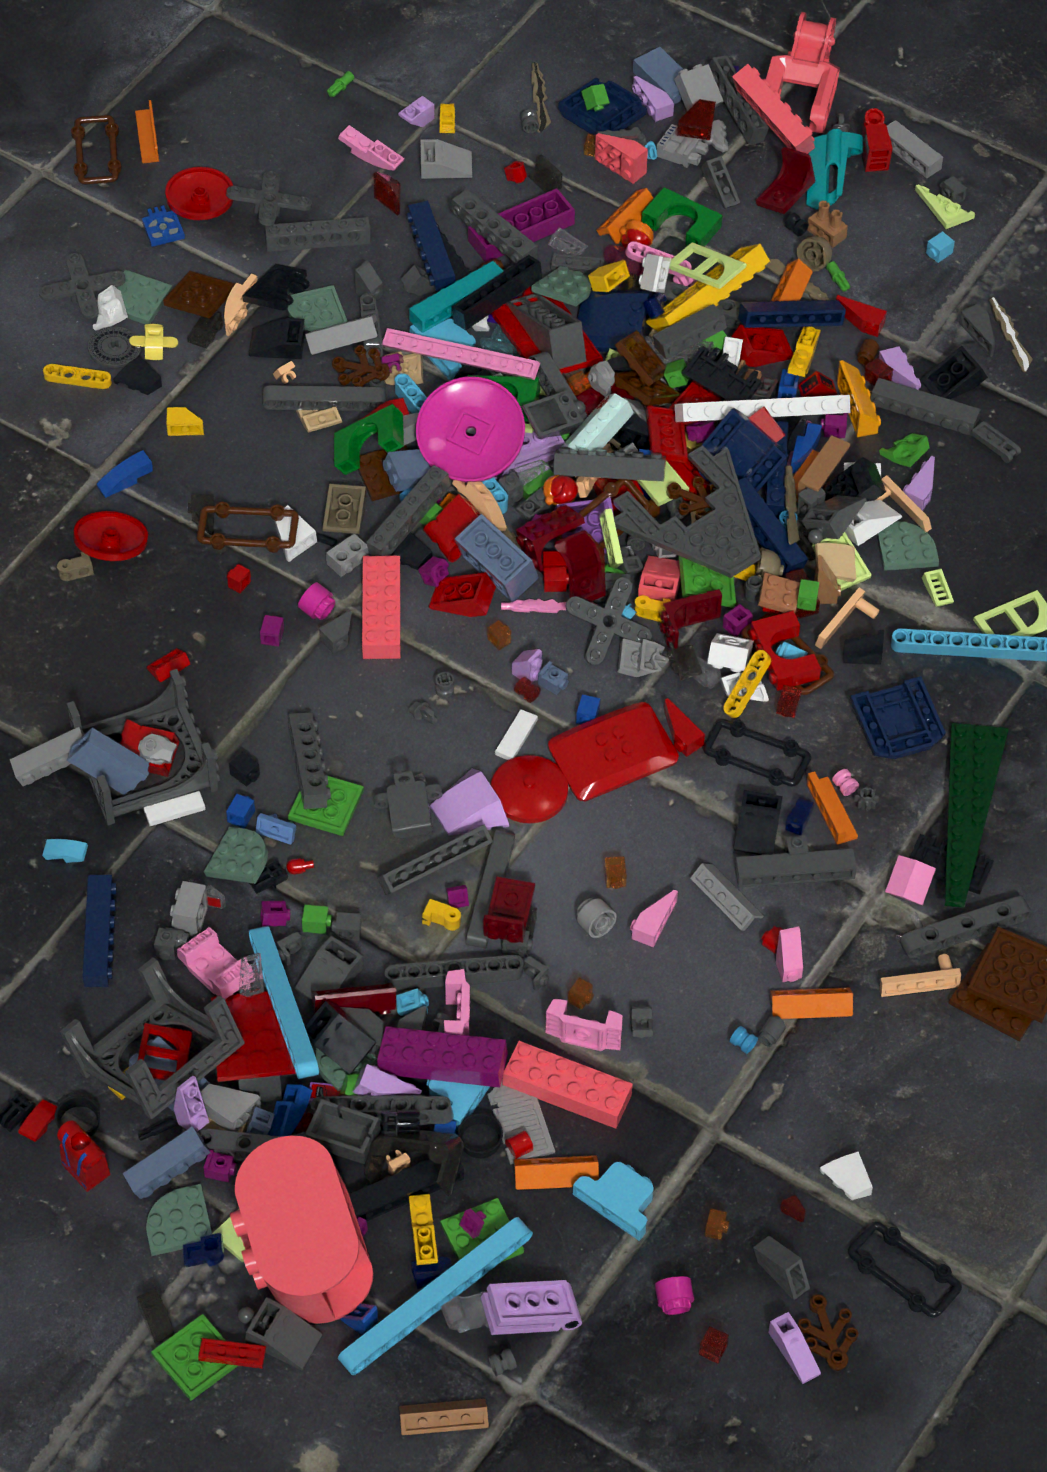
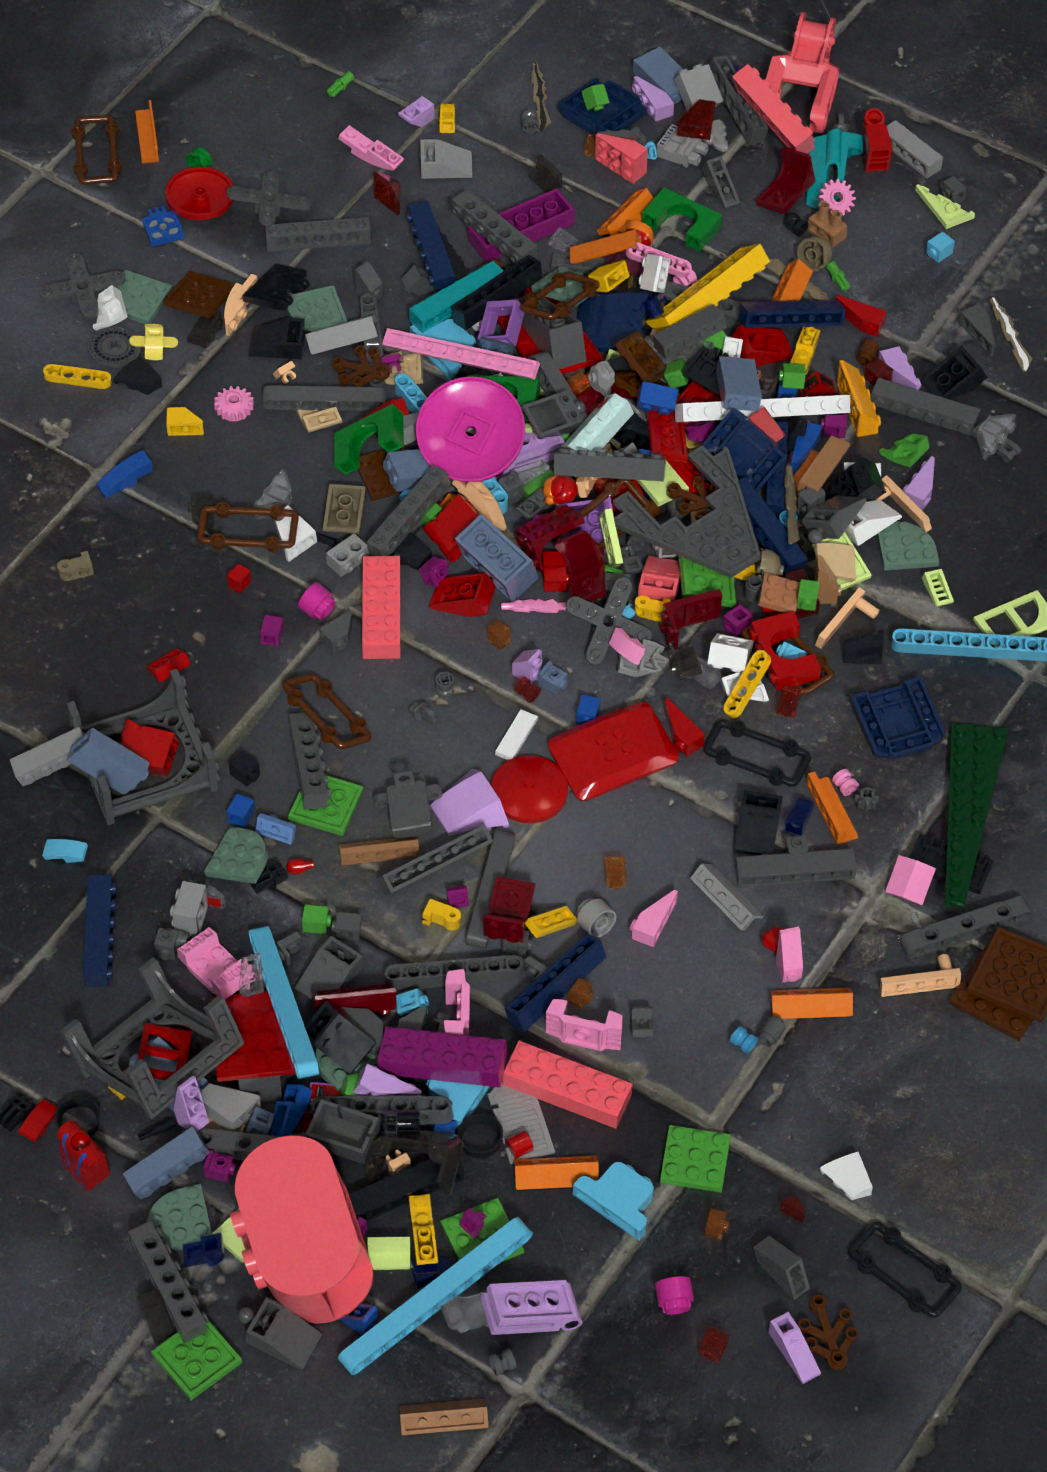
red dish [73,511,148,561] -> none
light grey hand [138,734,177,765] -> none
white tile [144,791,206,826] -> none
red tile [198,1338,266,1369] -> none
magenta brick [260,901,290,927] -> none
red plate [504,161,527,183] -> none
yellowish green window [669,242,747,289] -> none
none -> dark grey brick [128,1221,209,1343]
none -> green wheel [186,147,213,168]
none -> bright pink gear [214,386,254,421]
none -> clear slope [253,469,293,519]
none -> reddish brown bar [282,673,371,749]
none -> medium nougat panel [339,836,419,866]
none -> yellowish green panel [368,1237,410,1270]
none -> medium lavender window [478,300,524,349]
none -> dark blue brick [504,933,607,1032]
none -> reddish brown bar [520,272,600,320]
none -> yellow plate [525,906,577,938]
none -> orange panel [570,230,641,264]
none -> bright pink slope [609,628,645,665]
none -> blue brick [636,381,678,415]
none -> bright green plate [660,1125,731,1193]
none -> sand blue brick [716,356,762,412]
none -> bright green brick [779,363,806,389]
none -> bright pink gear [817,179,856,216]
none -> clear slope [977,414,1017,460]

